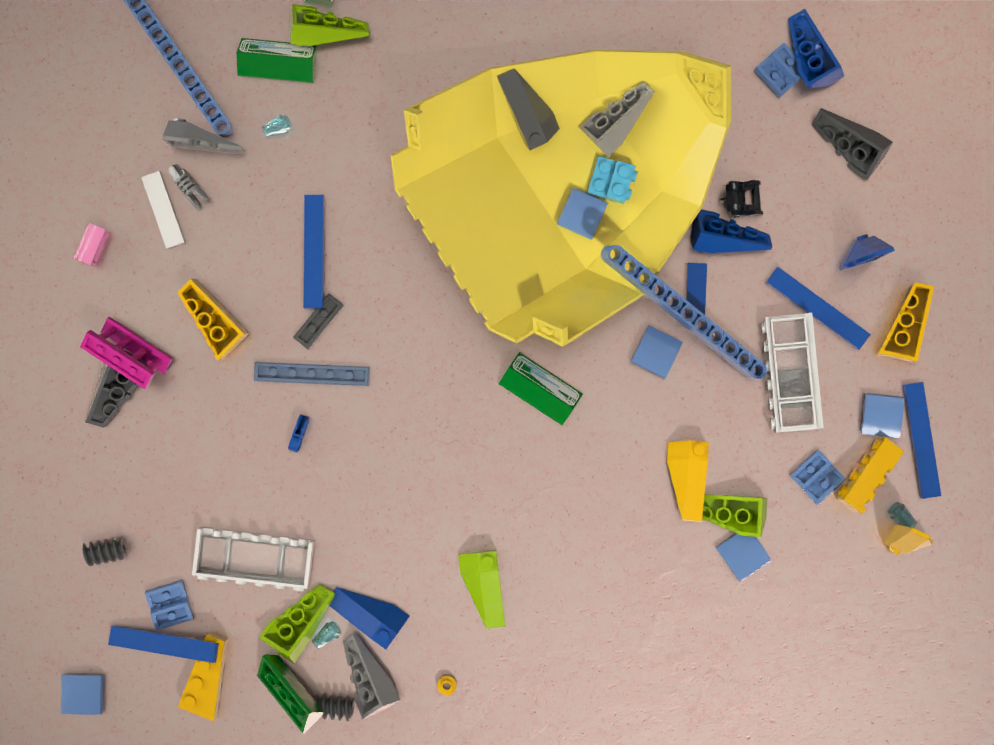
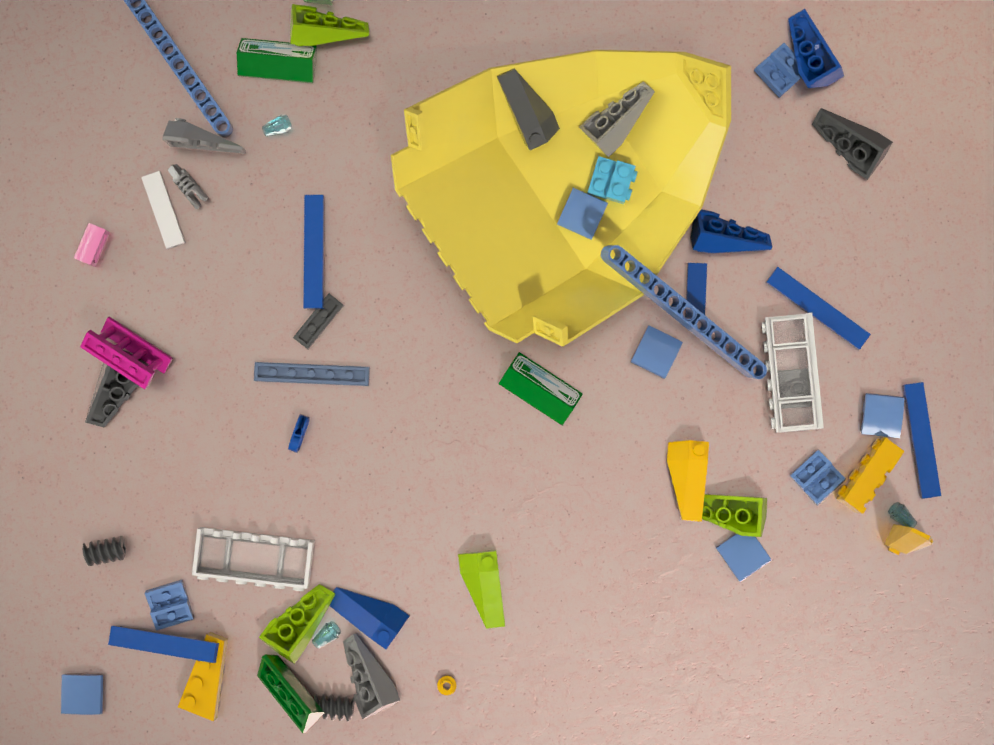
yellow wedge [177,279,249,361] -> none
black piece [719,180,763,218] -> none
blue wedge [839,234,895,271] -> none
yellow wedge [877,282,934,363] -> none

